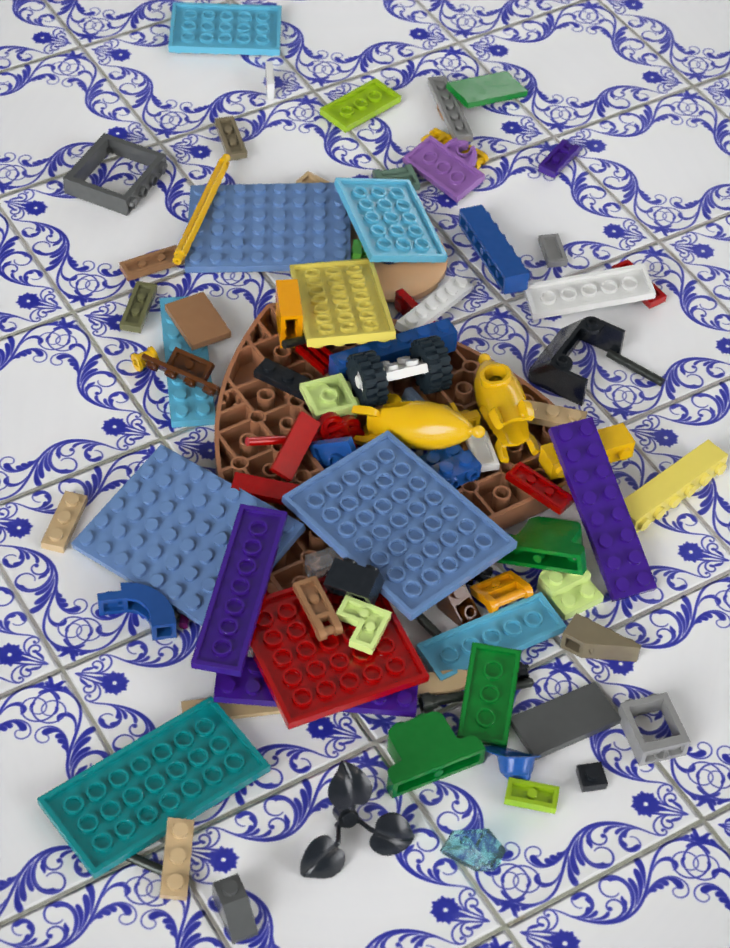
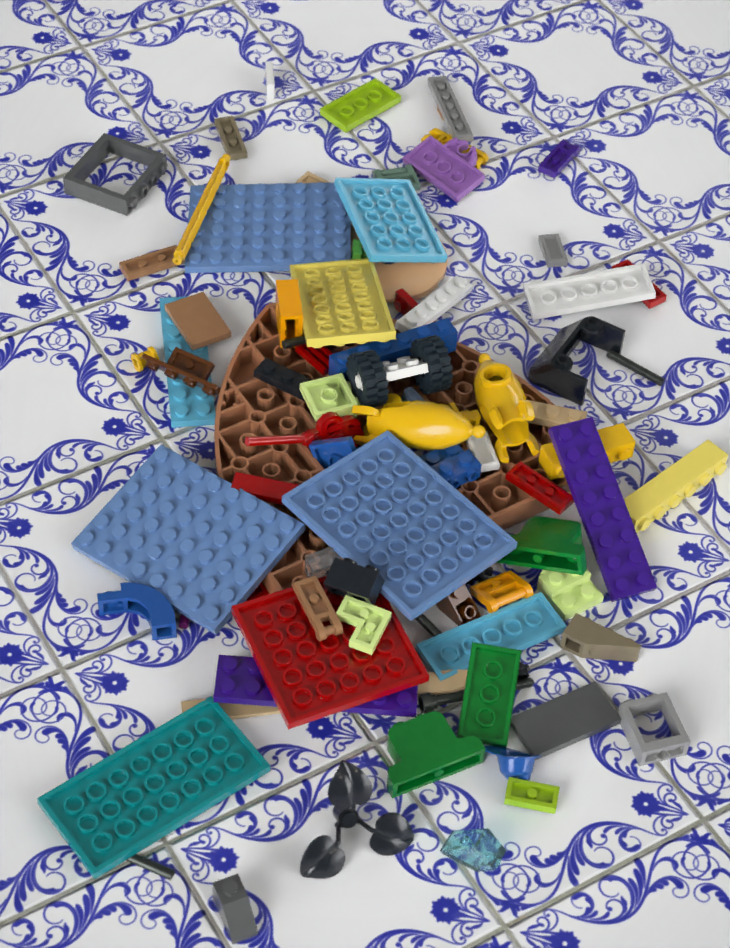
tan plate [41,491,88,553] -> none
olive plate [119,281,157,333] -> none
tan plate [159,817,195,901] -> none
medium azure plate [168,2,282,56] -> none
dark purple plate [191,504,288,677] -> none
red tile [270,411,321,482] -> none
tile [446,71,528,109] -> none
blue brick [459,205,530,294] -> none
black plate [575,762,608,792] -> none

